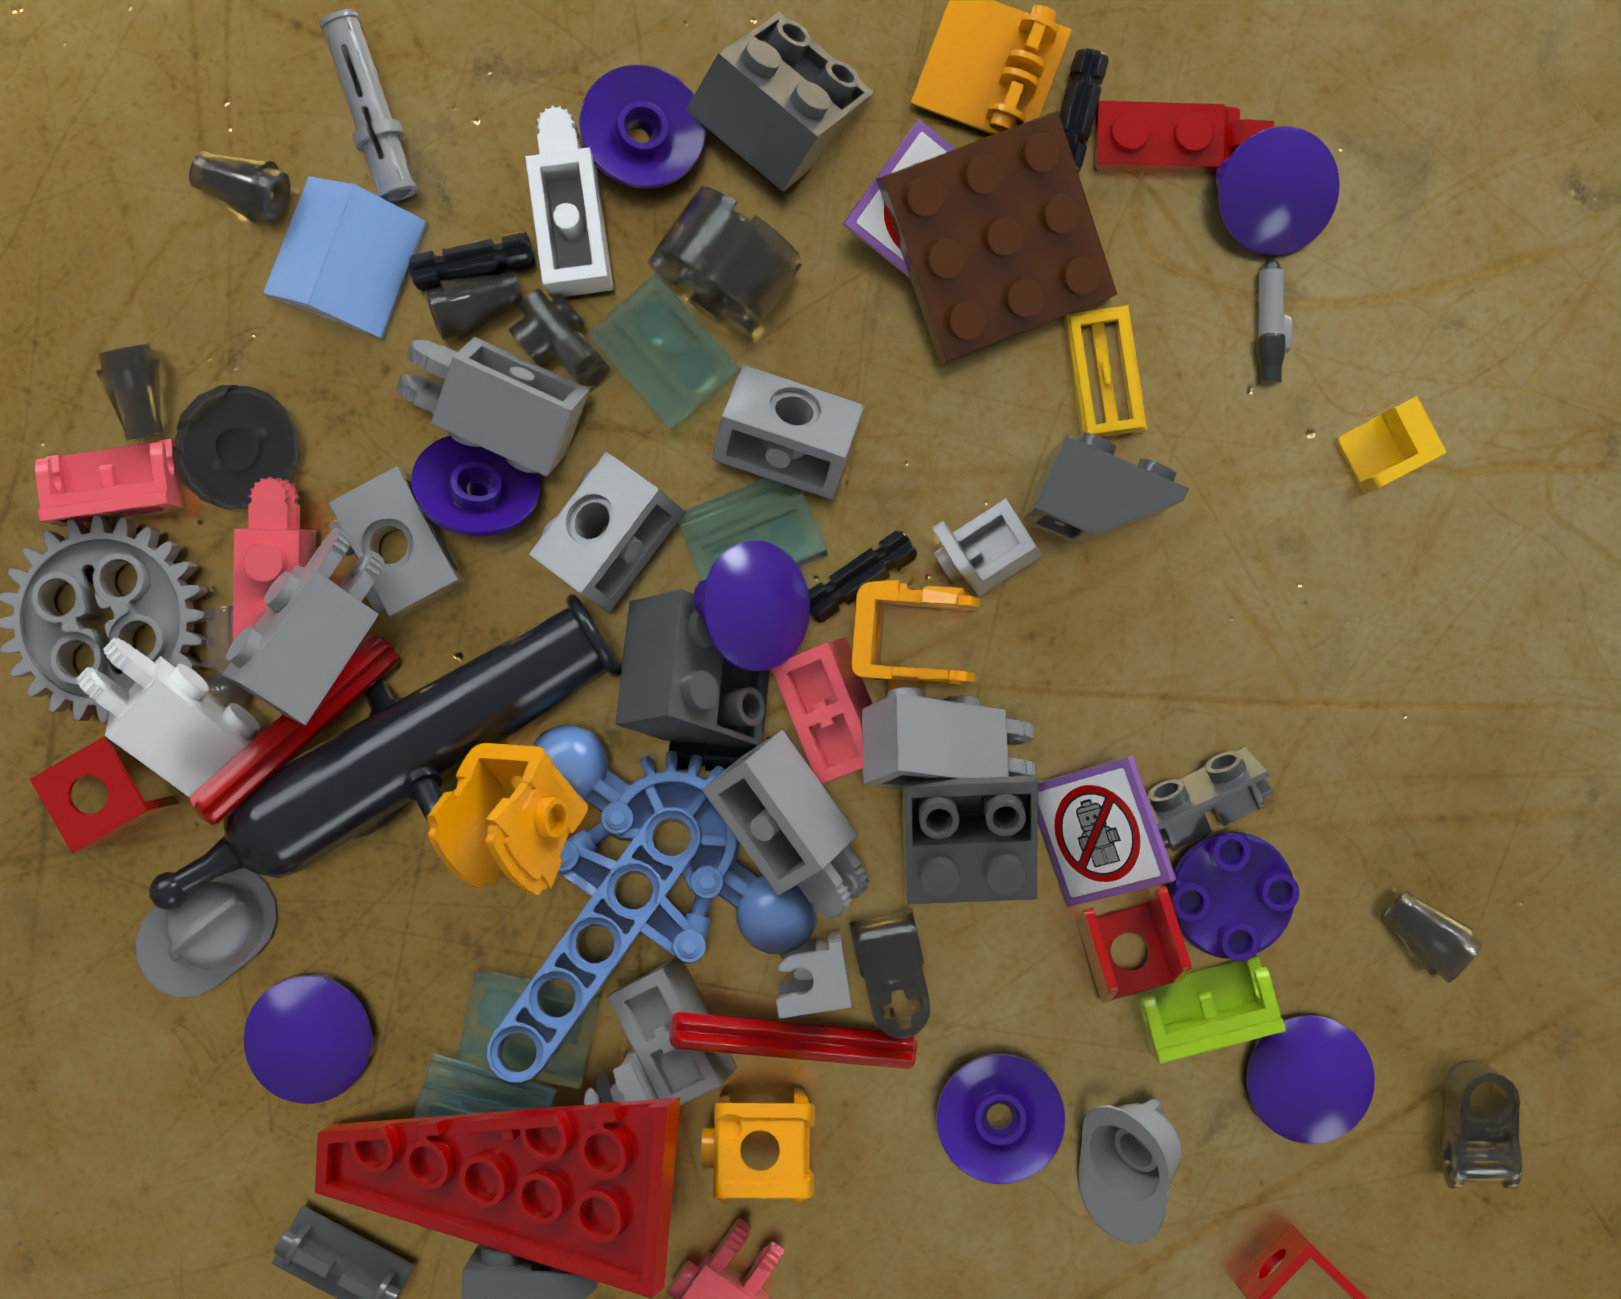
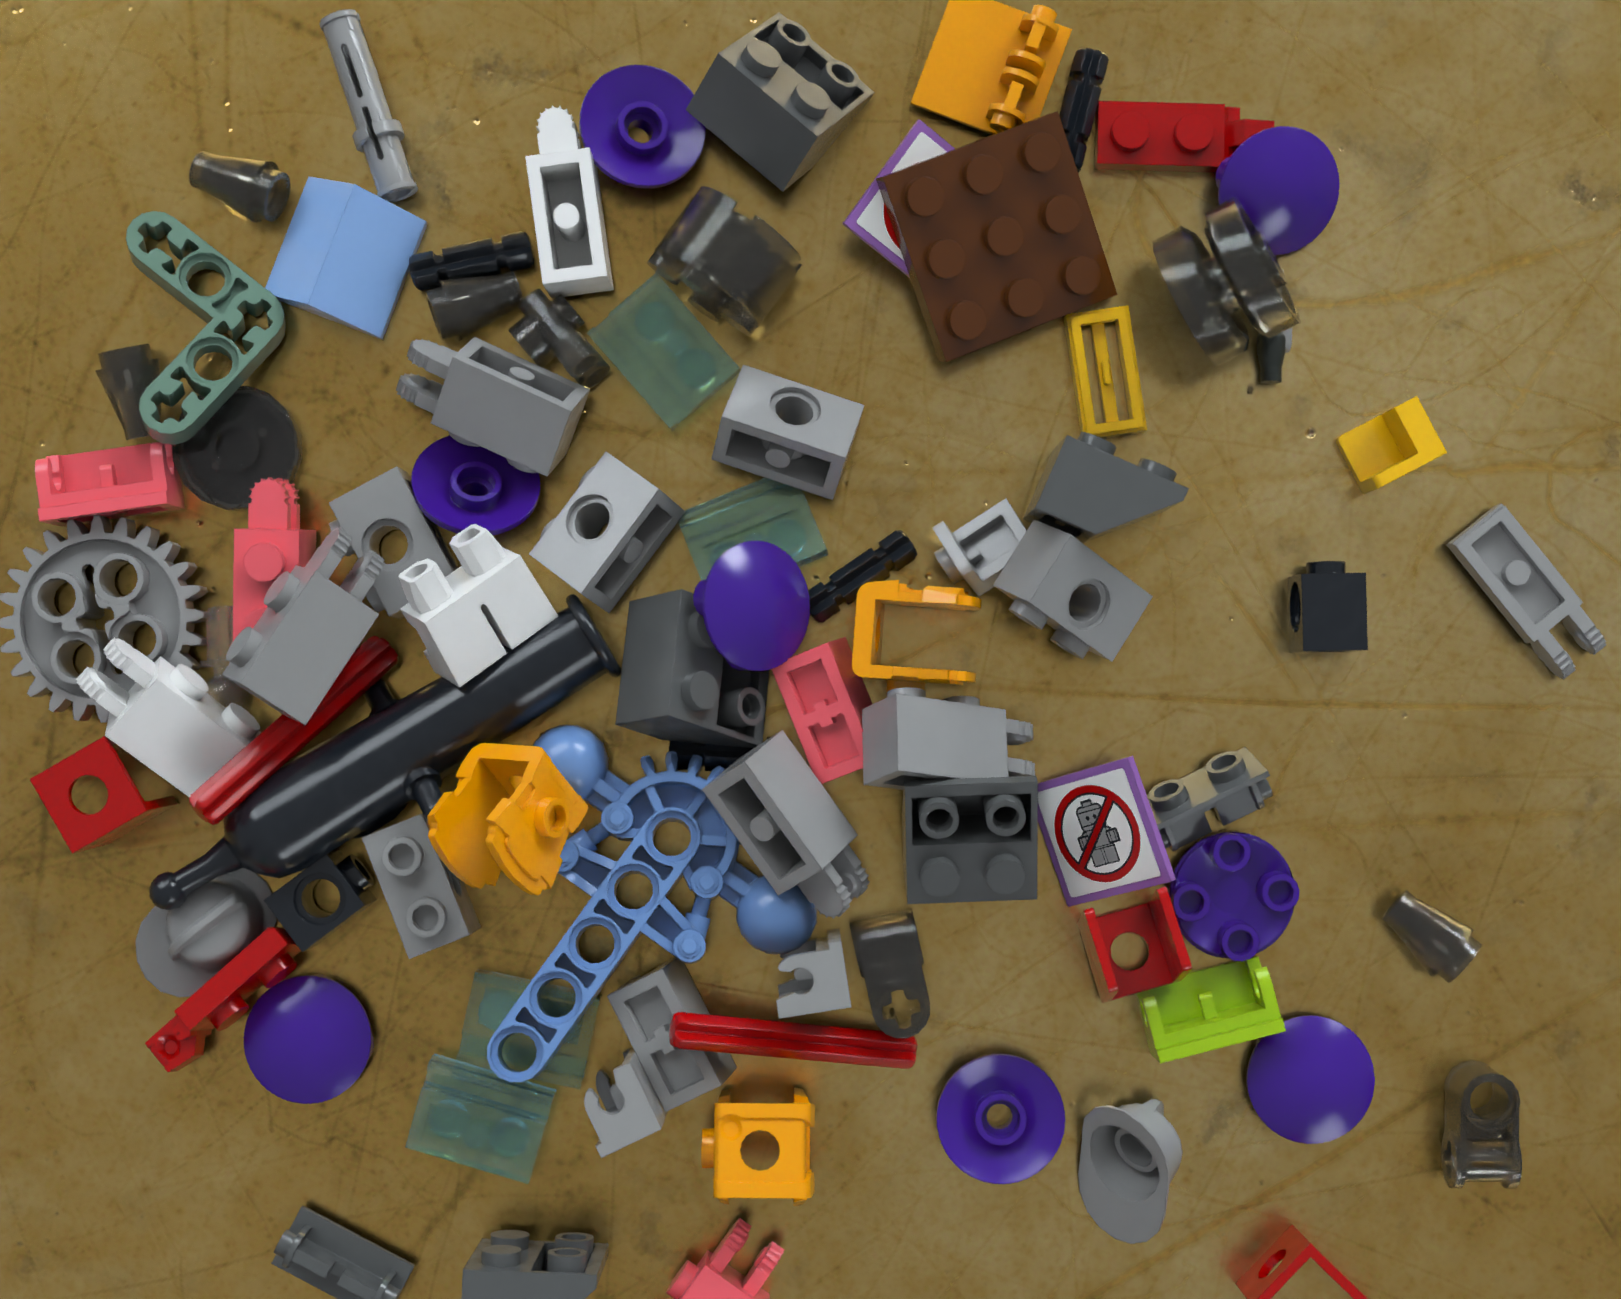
red wing [315,1097,681,1299] -> none
none -> sand green beam [126,211,286,445]
none -> red hinge [145,927,301,1072]
none -> black brick [264,850,377,952]
none -> light grey brick [362,813,481,959]
none -> white hips [398,524,559,687]
none -> light grey brick [993,520,1153,662]
none -> clear smoke wheel [1152,197,1301,366]
none -> black brick [1288,561,1368,653]
none -> light grey hinge [1446,503,1607,680]

